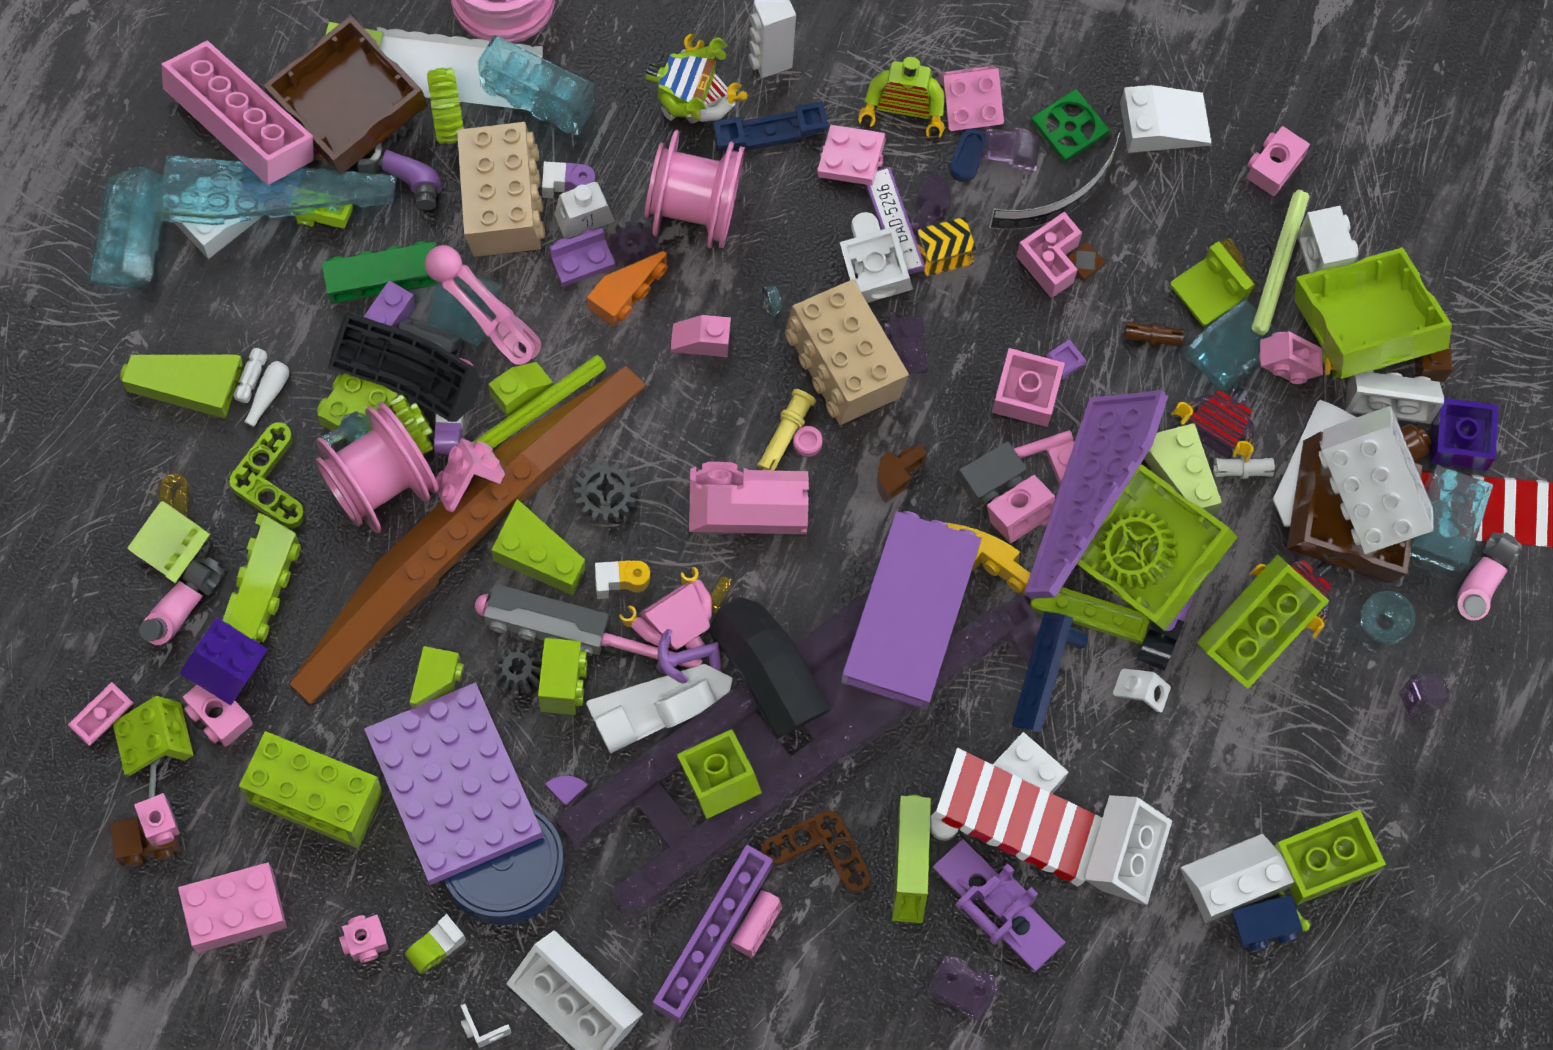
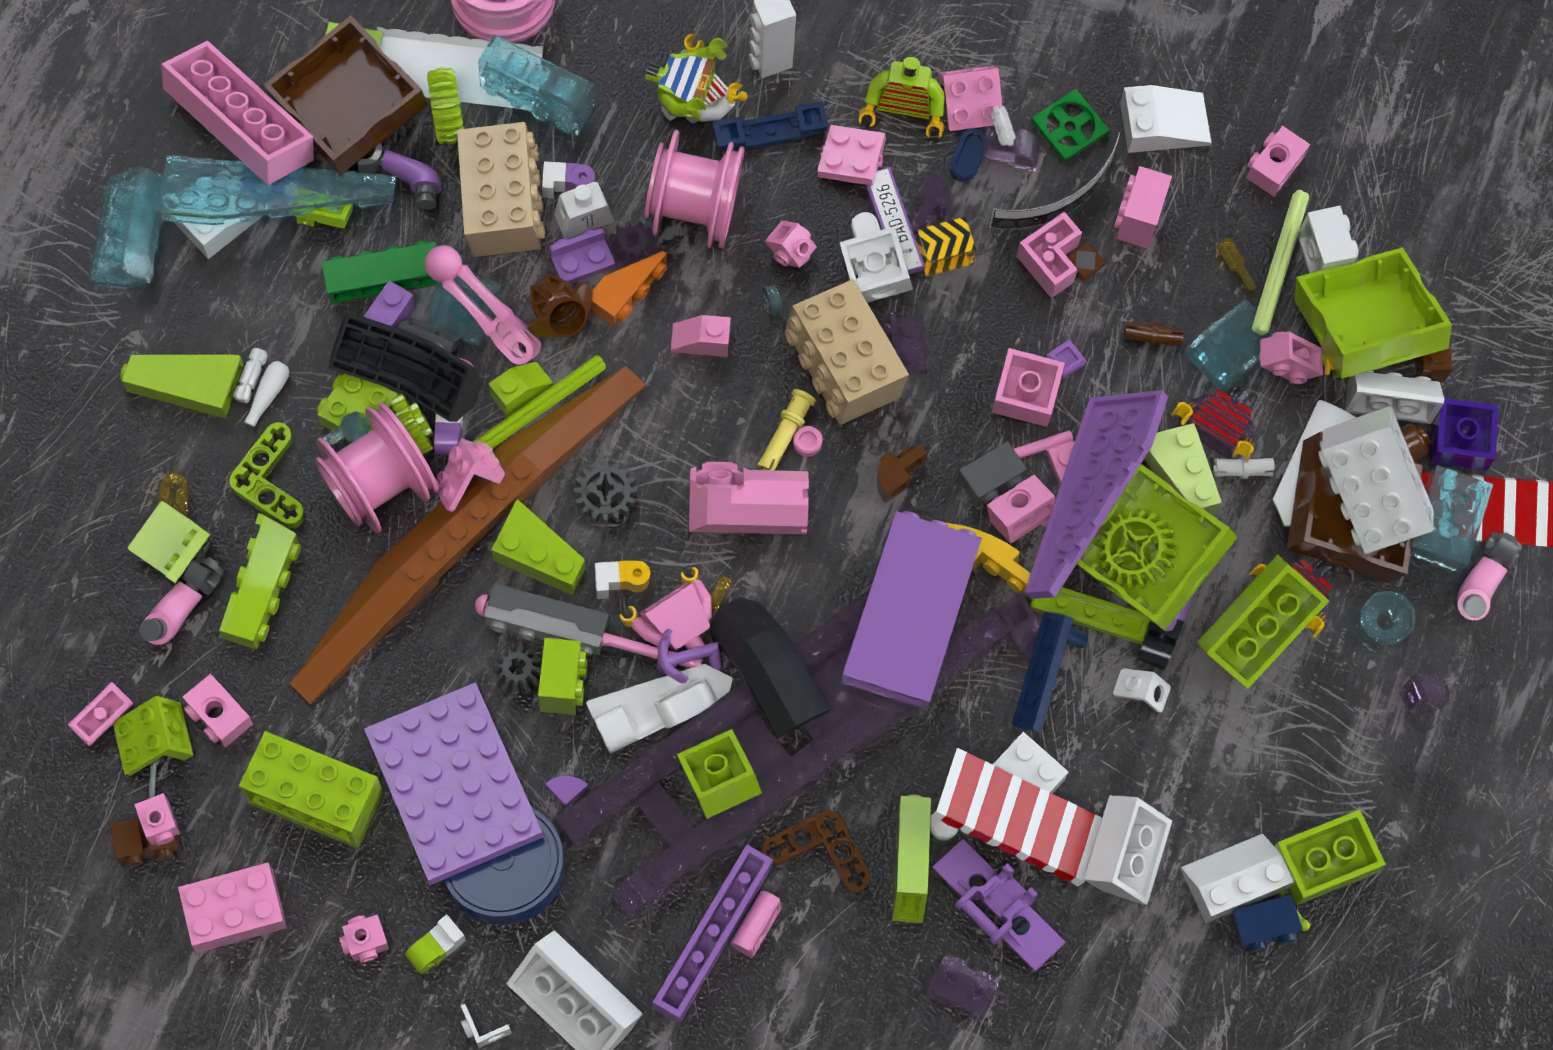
dark purple brick [179,617,268,705] -> none
lime slope [410,646,464,709] -> none
lime bracket [1170,241,1254,327] -> none
none -> reddish brown piece [528,273,593,337]
none -> bright pink brick [765,221,817,268]
none -> white axle [991,105,1016,147]
none -> bright pink brick [1114,166,1172,249]

